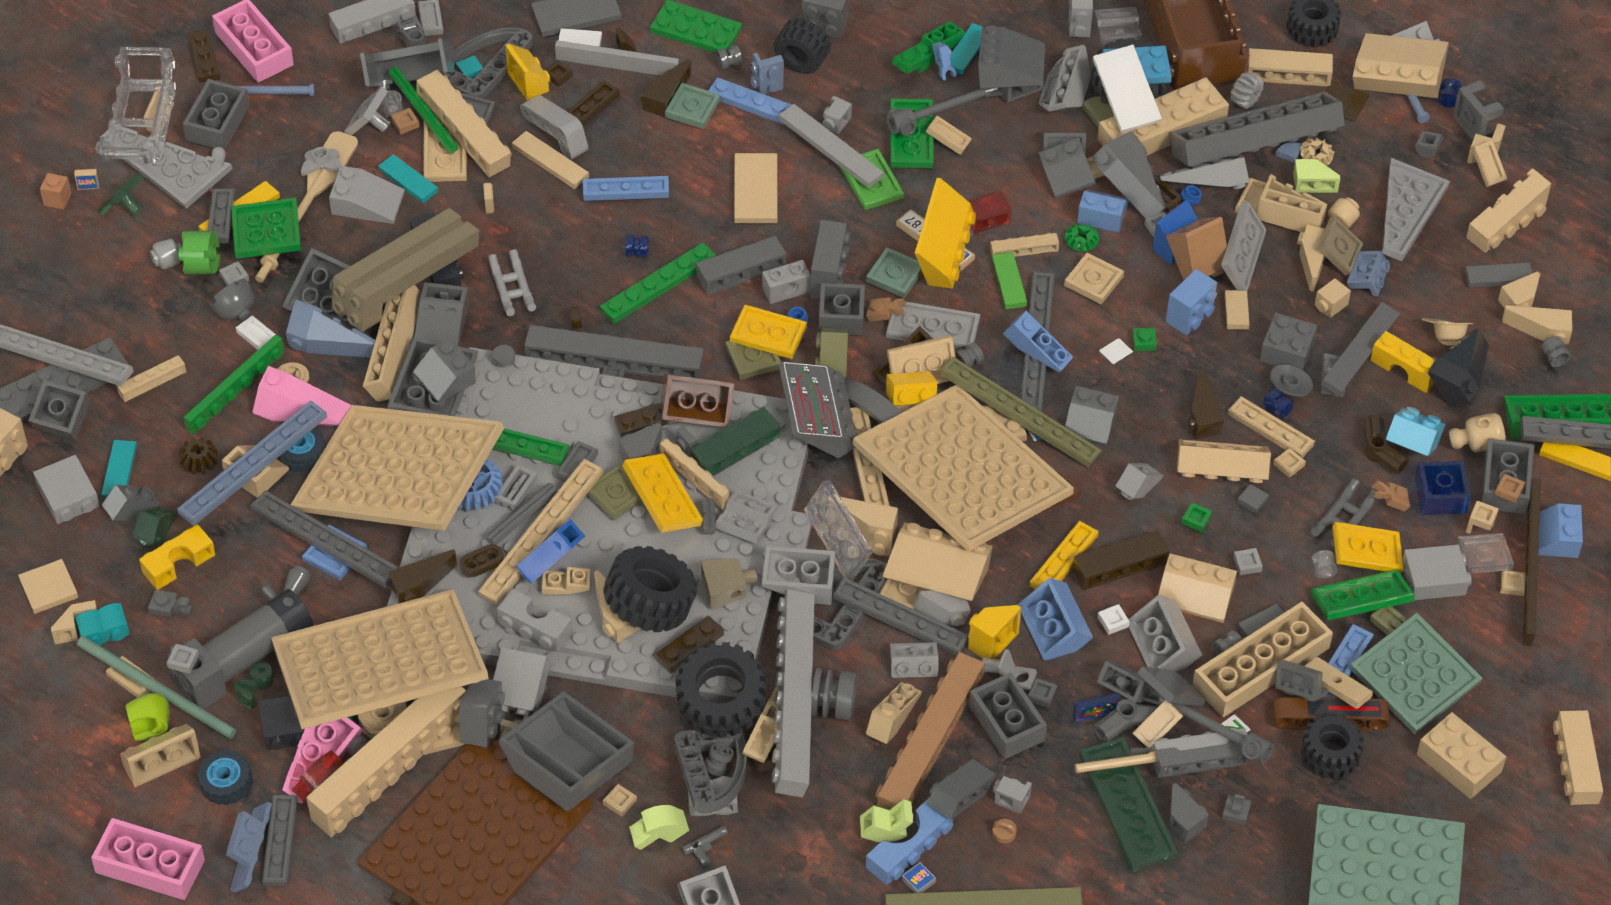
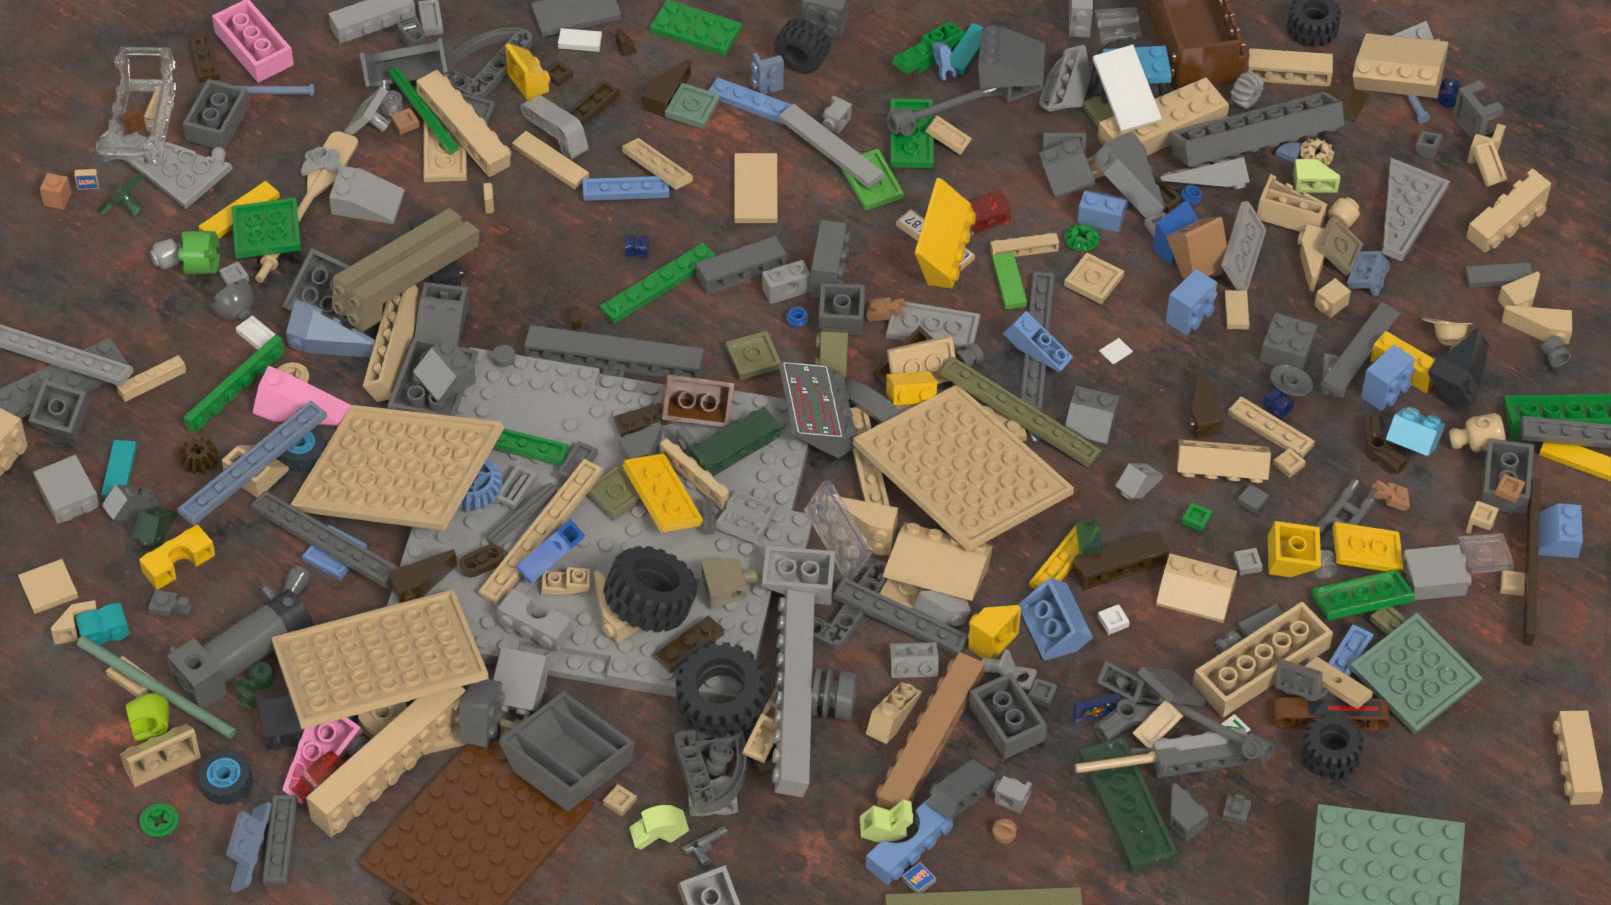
bright pink brick [91,818,205,900] -> none
light grey plate [167,644,199,674] -> none
dark grey tile [208,189,235,243] -> none
teal tile [378,154,438,204] -> none
teal tile [456,55,483,78] -> none
light grey piece [488,249,536,316] -> none
light grey tile [555,40,679,76] -> none
dark grey wheel [716,45,742,70] -> none
yellow tile [730,305,807,359] -> none
sand green plate [866,247,922,298] -> none
light grey slope [1128,594,1202,671] -> none
green plate [1132,328,1157,351] -> none
tan tile [1235,178,1267,214] -> none
clear blue brick [1415,461,1471,515] -> none
tan brick [1417,713,1506,799] -> none
none -> reddish brown plate [120,108,147,135]
none -> green gear [140,803,179,839]
none -> tan tile [622,138,693,190]
none -> clear green tile [1075,519,1102,555]
none -> yellow slope [1268,521,1321,577]
none -> medium blue brick [1361,344,1415,411]

